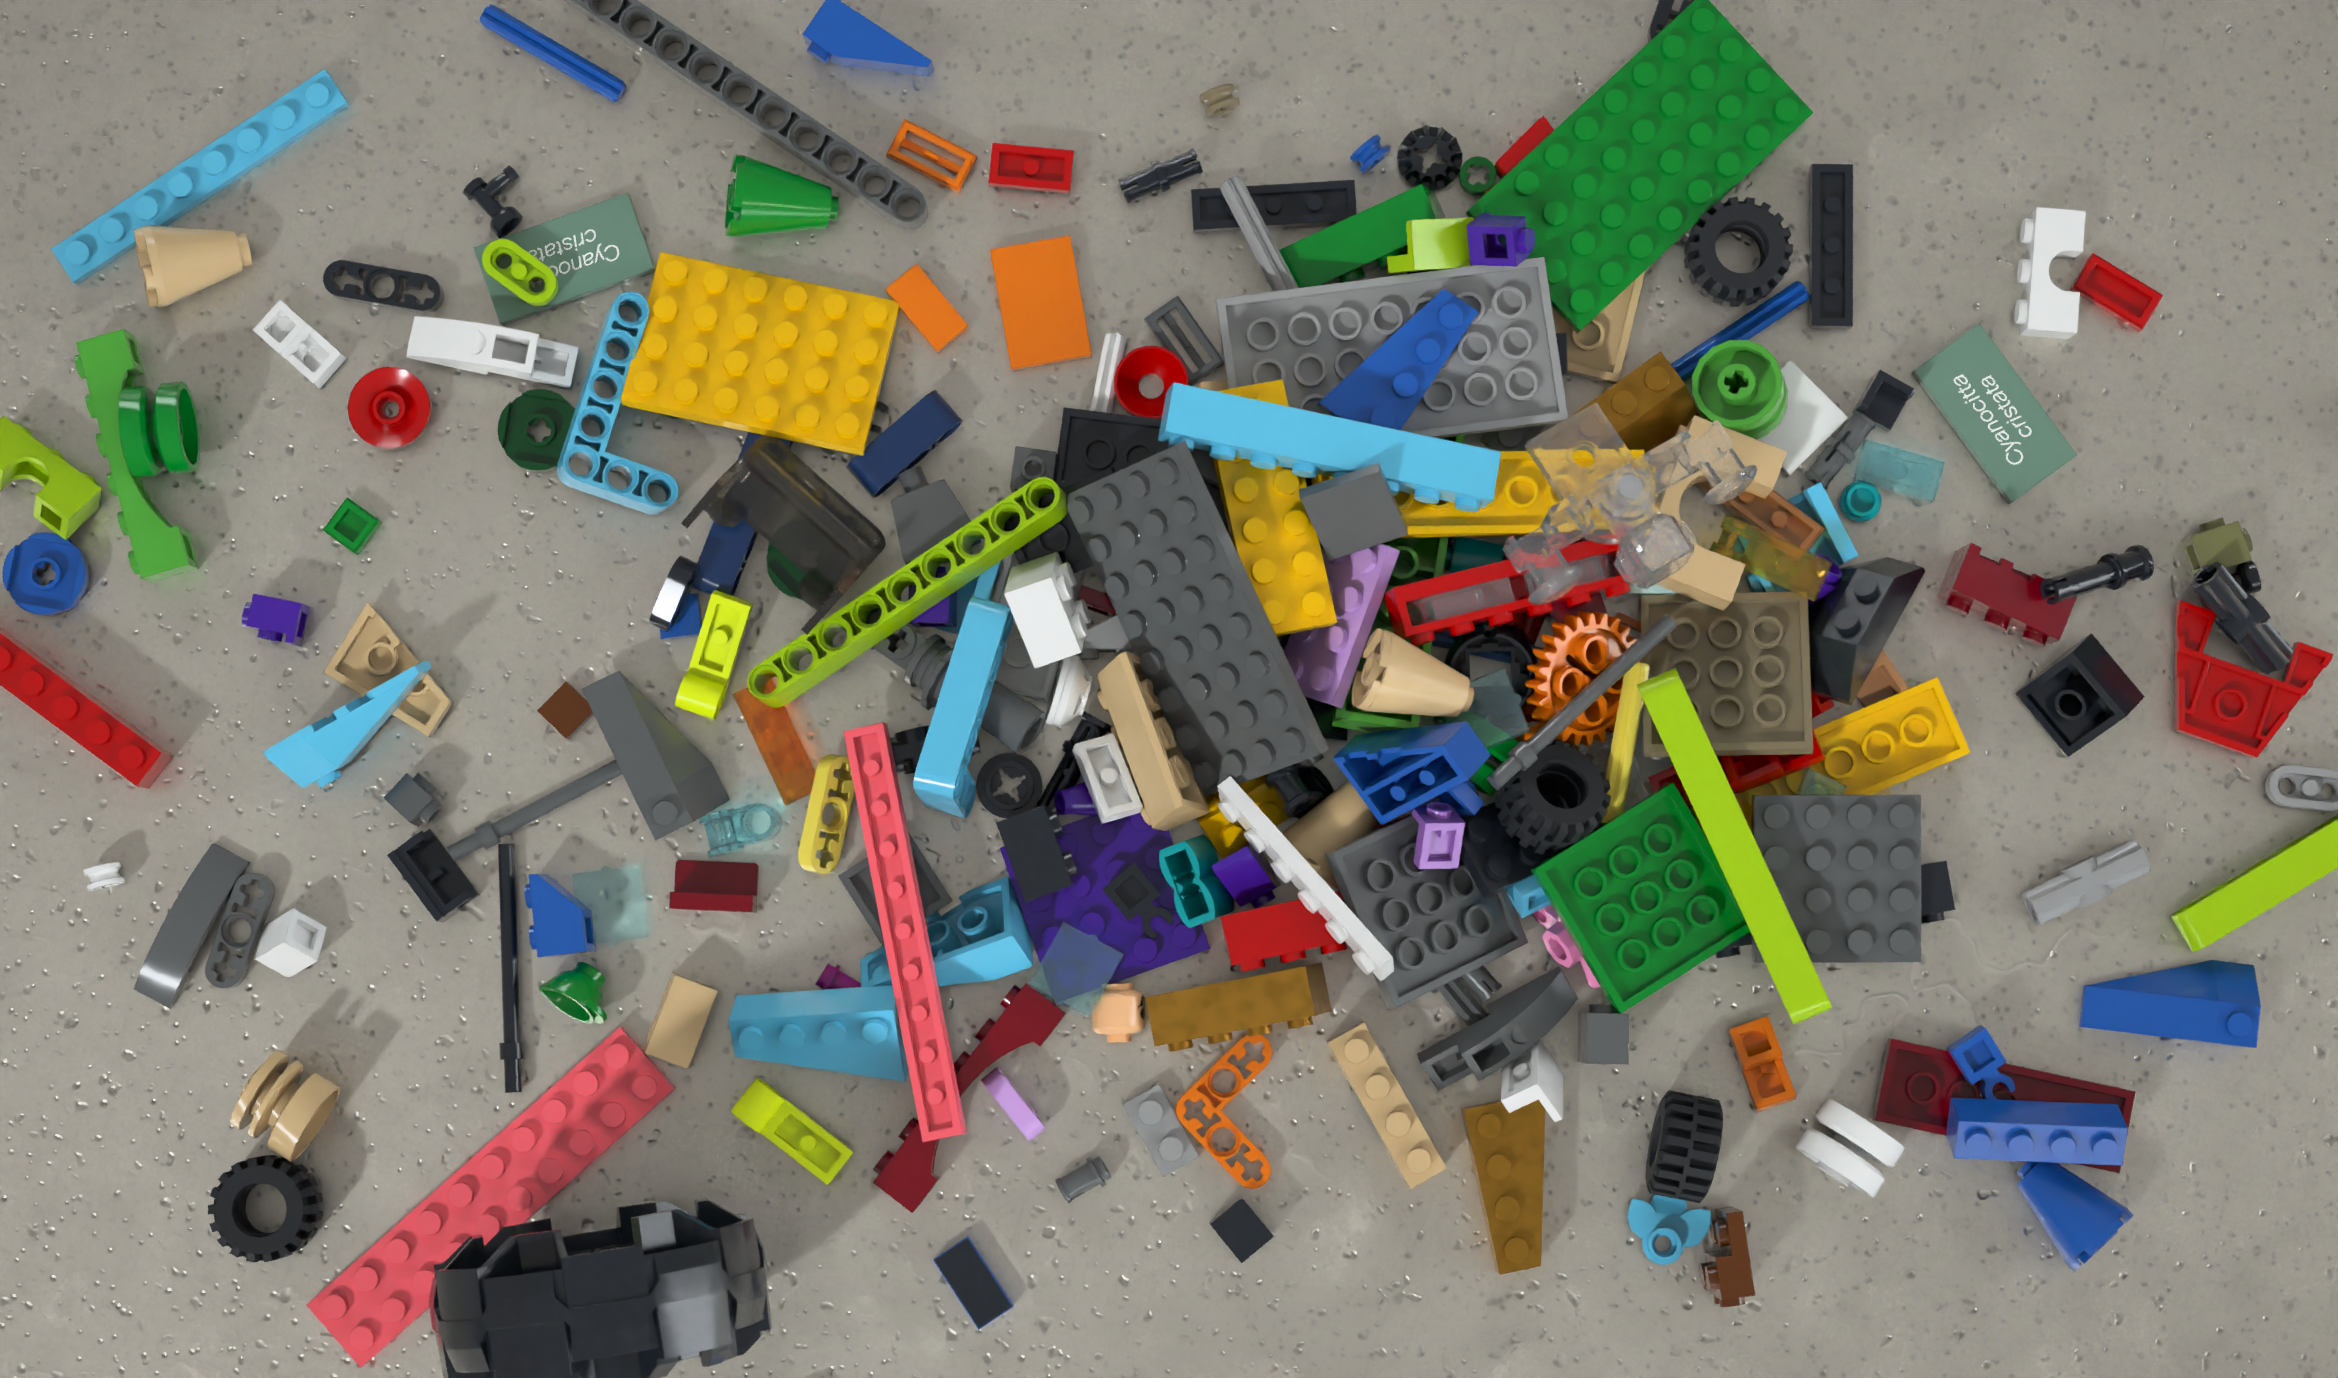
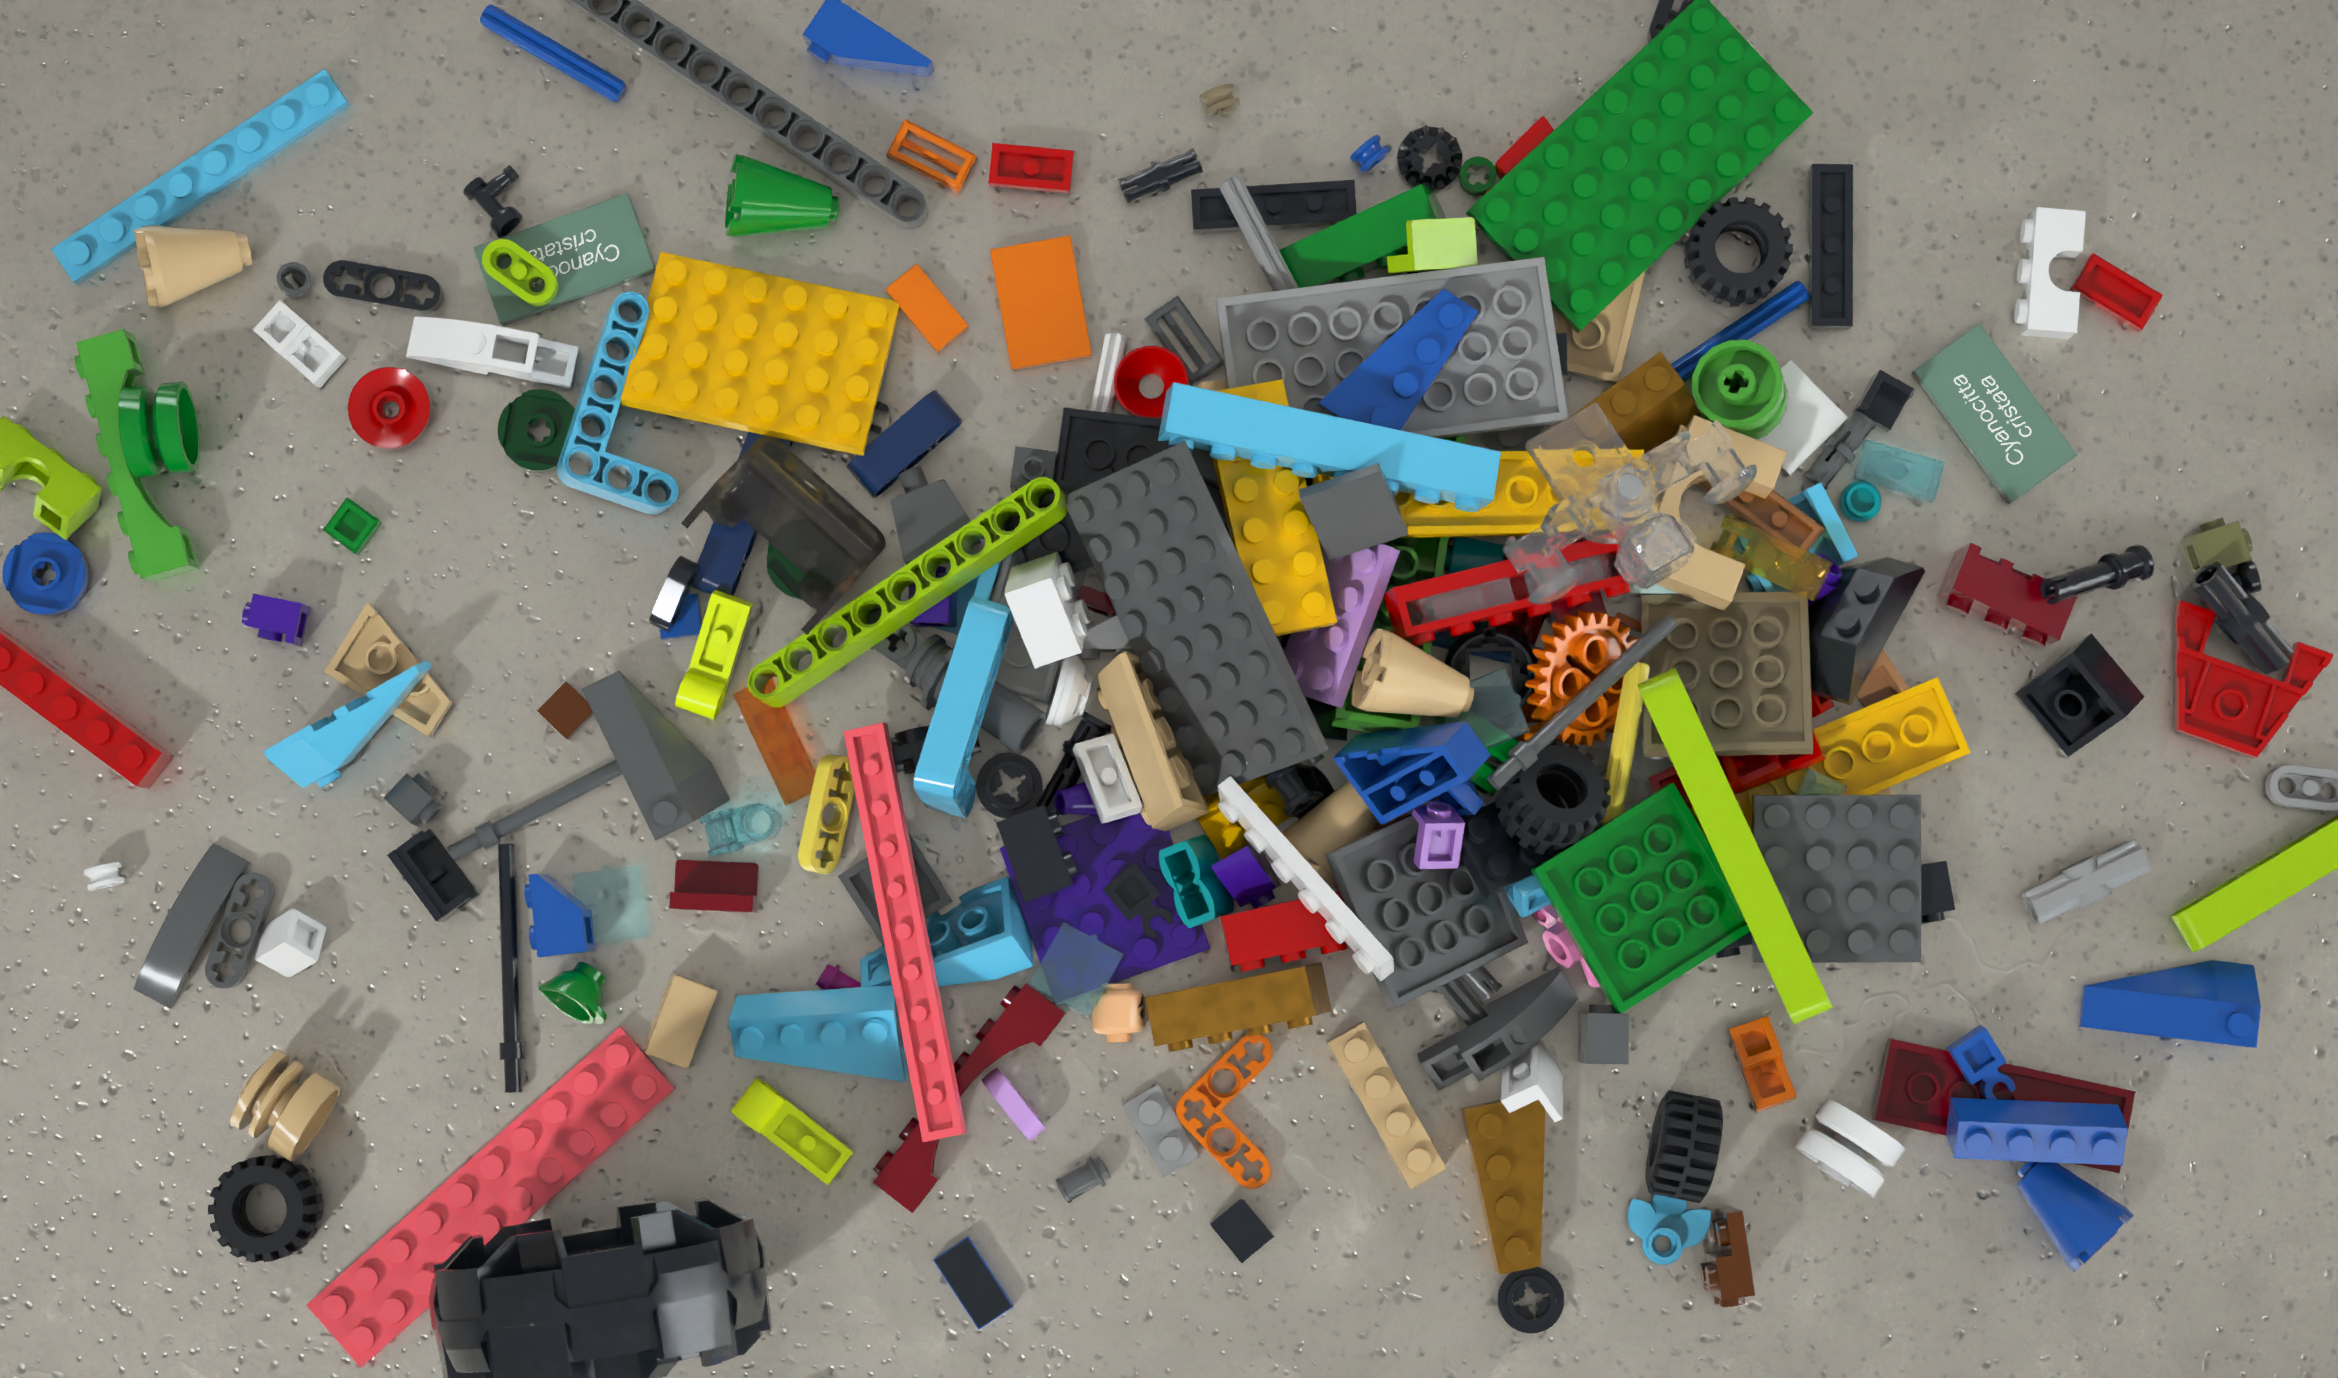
dark purple brick [1467,212,1535,267] -> none
none -> dark grey hinge [277,262,311,298]
none -> black gear [1498,1267,1564,1333]

